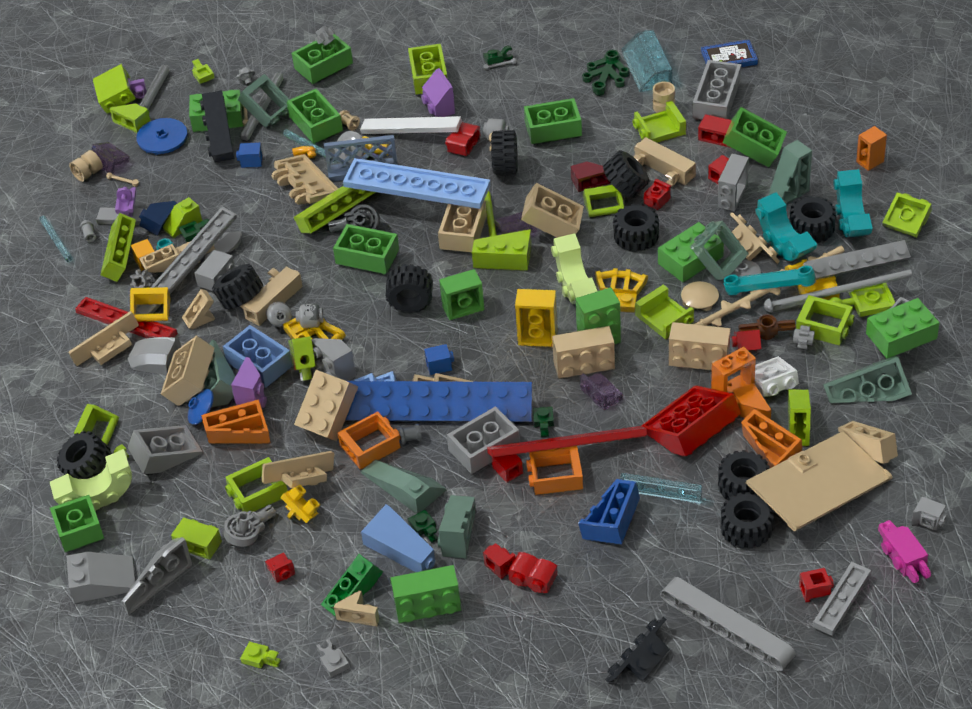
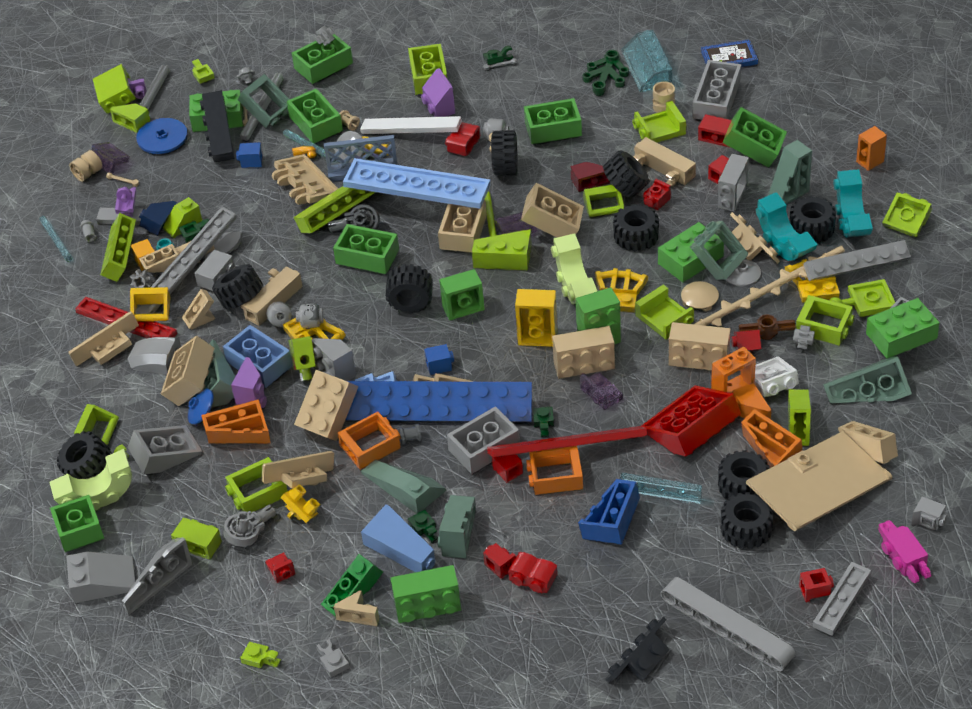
teal piece [724,265,816,295] -> none
light grey bar [764,269,912,313] -> none

